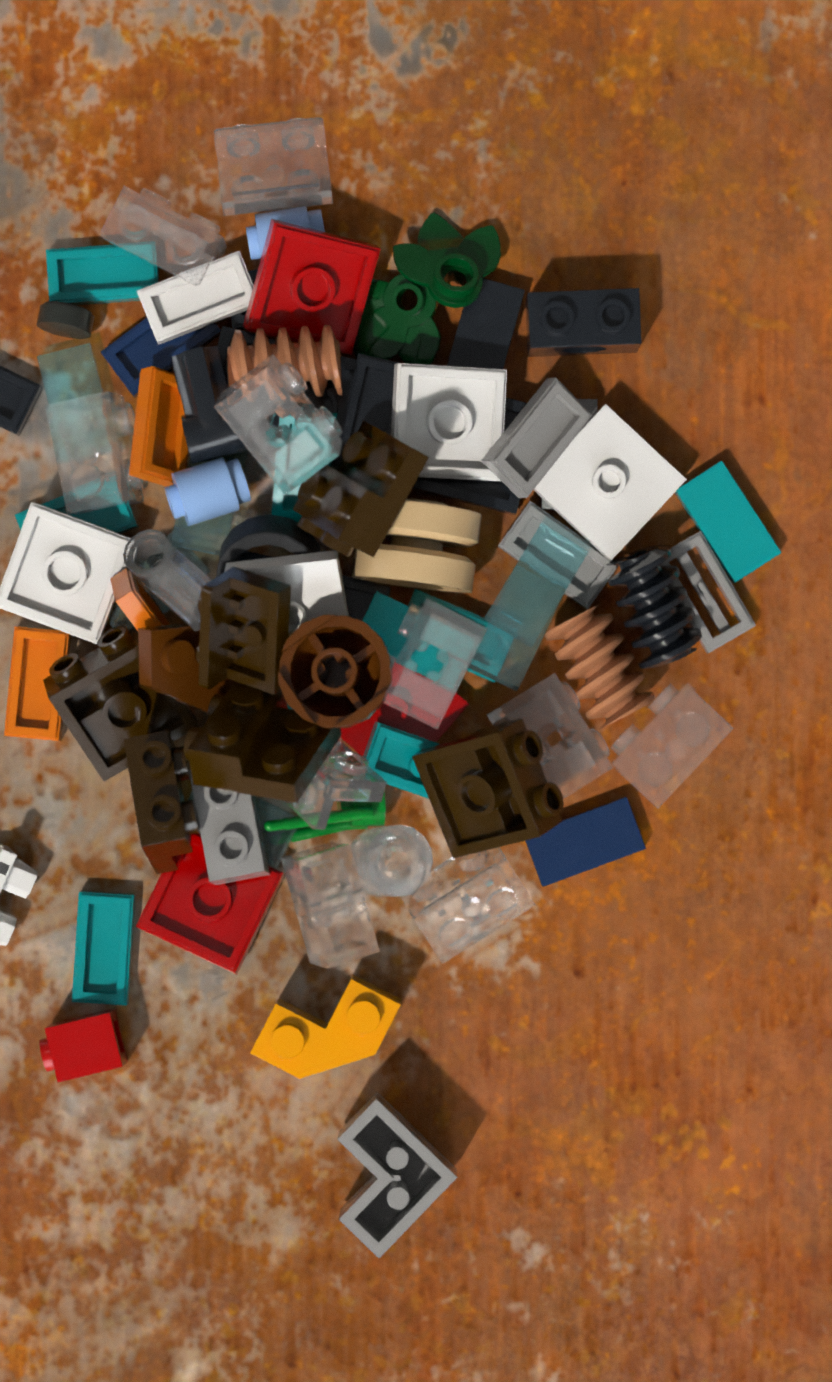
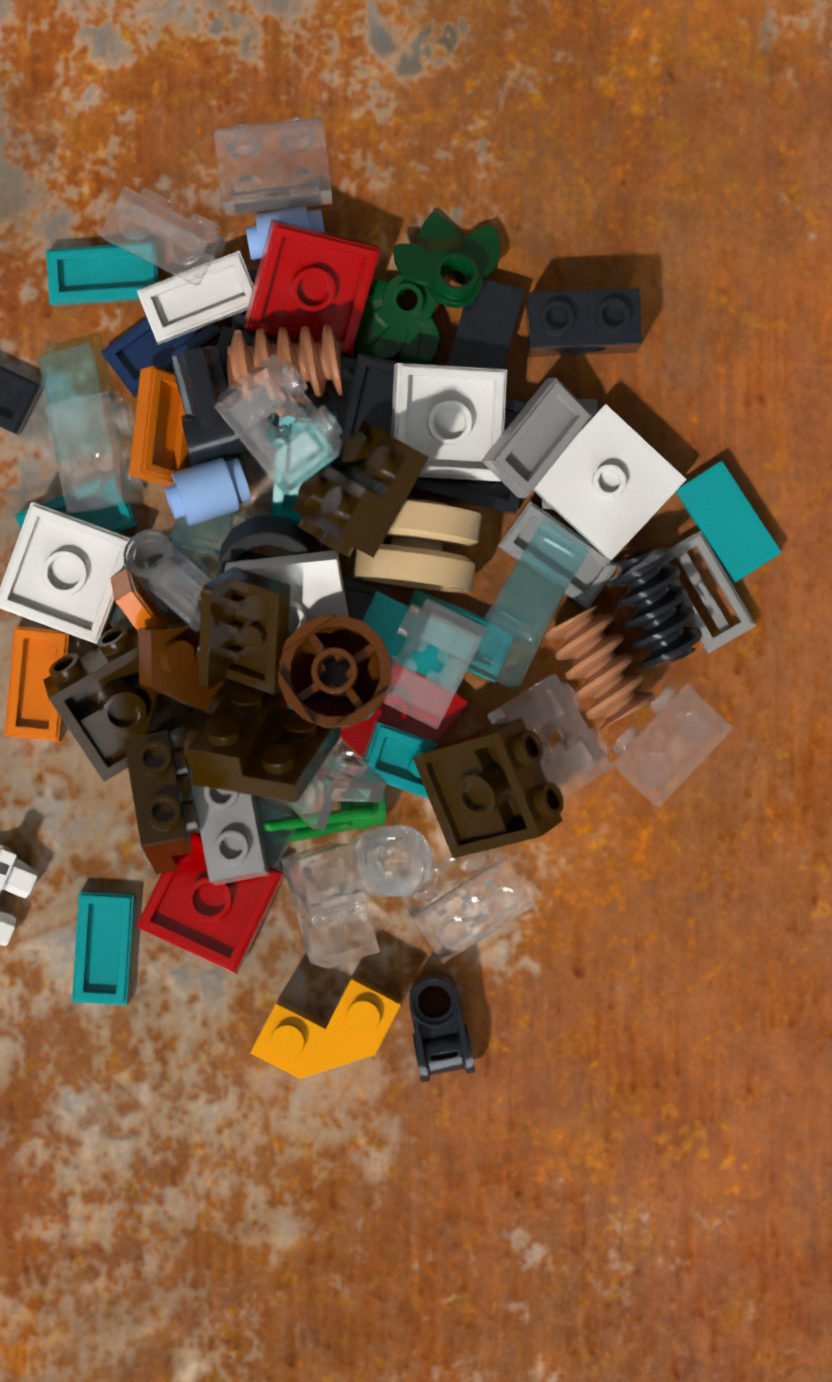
pearl dark grey tile [36,301,94,339] -> none
red brick [39,1008,128,1083] -> none
light grey brick [337,1092,457,1258] -> none
dark blue tile [525,797,646,887] -> none
none -> black piece [409,971,476,1083]

